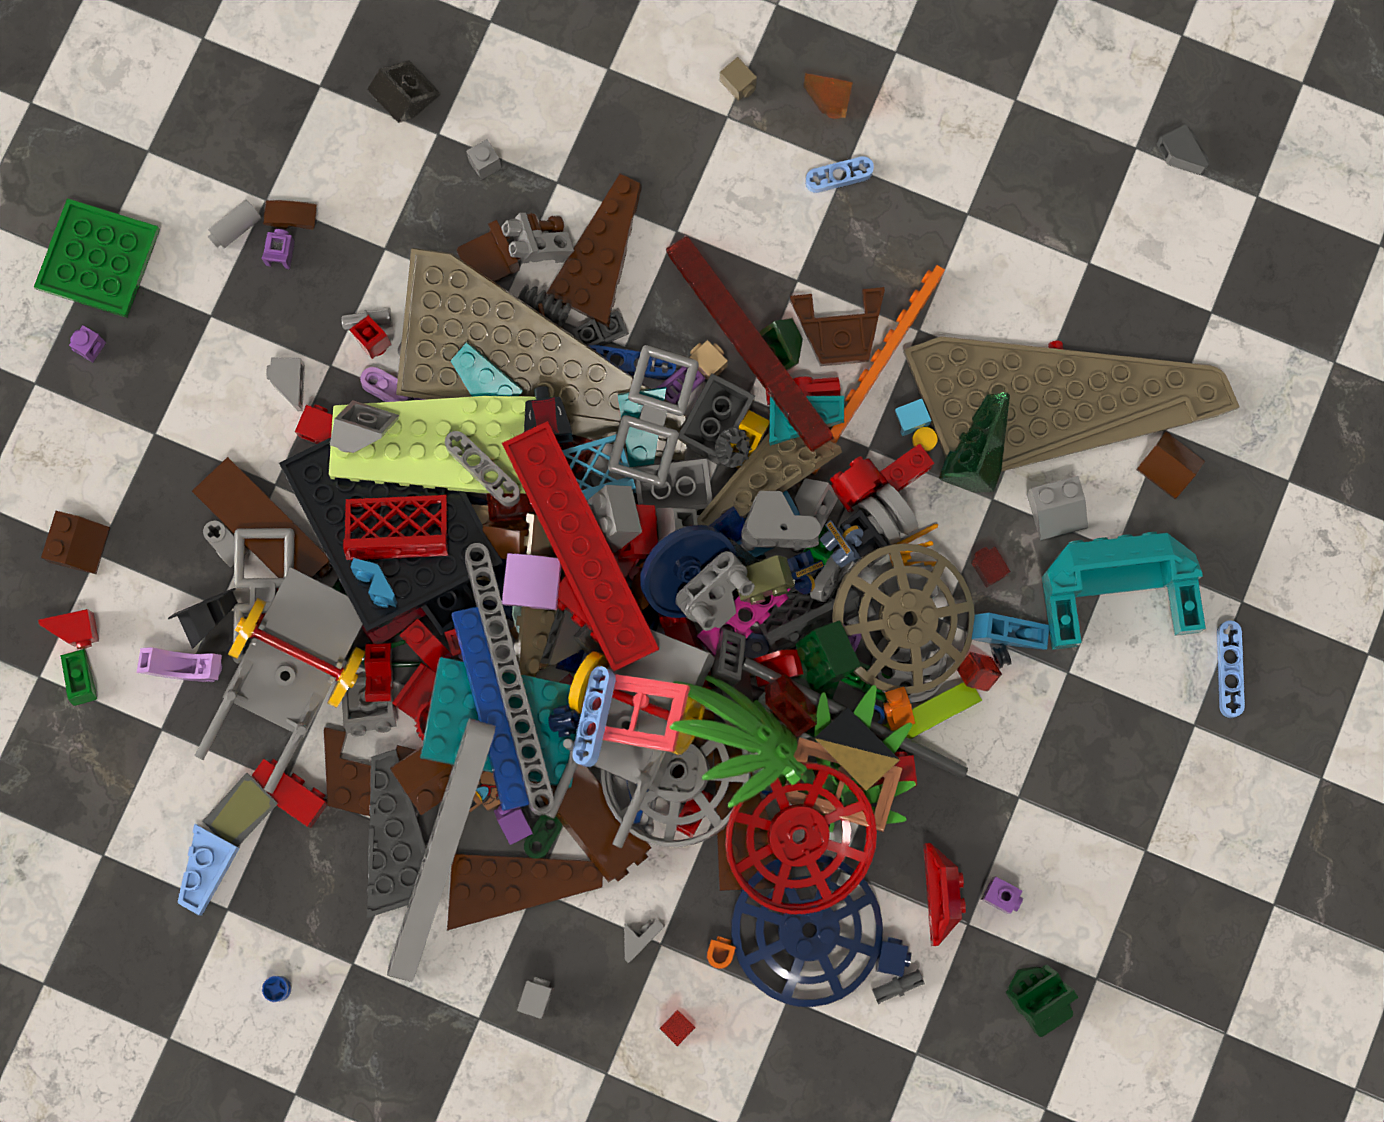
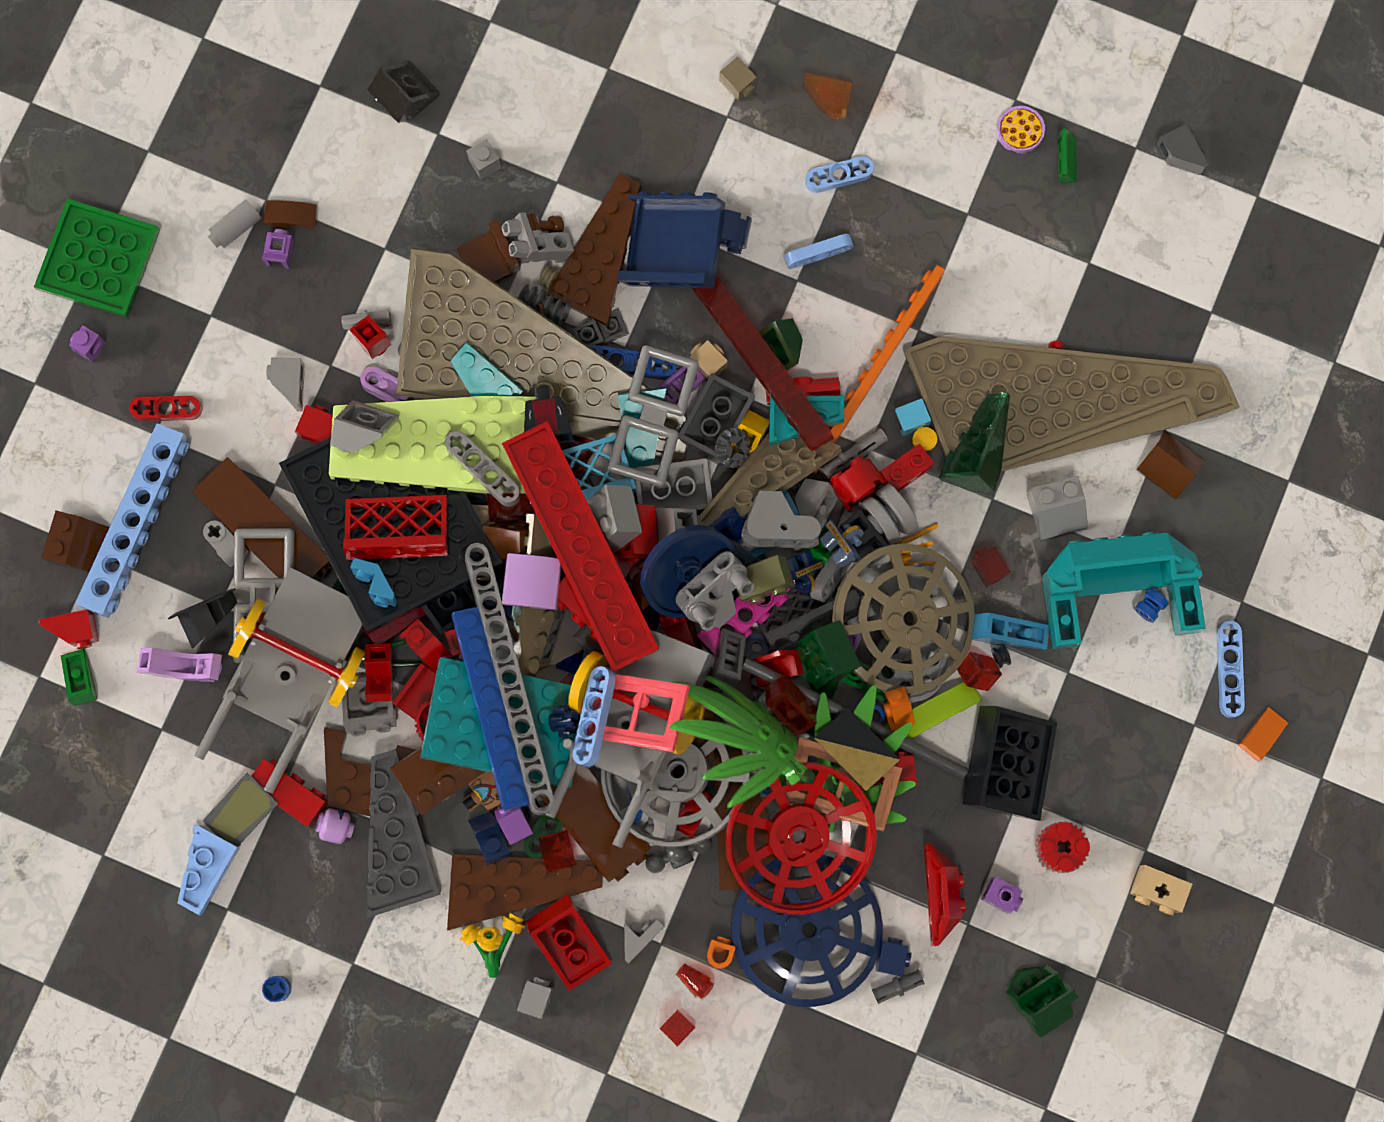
light grey beam [387,719,495,982] -> none
reddish brown wing [790,287,885,366] -> none
none -> light blue brick [75,423,189,618]
none -> red beam [129,396,203,421]
none -> lavender head [315,808,355,844]
none -> yellow plant [460,913,525,978]
none -> dark blue slope [468,811,510,866]
none -> red slope [525,894,612,991]
none -> dark tan bush [538,265,559,290]
none -> clear red panel [538,830,577,872]
none -> dark blue panel [617,192,726,289]
none -> dark grey piece [645,833,712,873]
none -> clear red cone [676,963,715,1000]
none -> dark blue brick [720,209,752,254]
none -> light blue beam [784,234,854,269]
none -> light grey pin [819,428,888,481]
none -> black slope [962,706,1057,821]
none -> tile [997,106,1045,154]
none -> red brick [1035,822,1090,874]
none -> green slope [1058,129,1077,183]
none -> tan brick [1130,865,1192,916]
none -> blue wheel [1134,588,1169,623]
none -> orange slope [1238,707,1288,762]

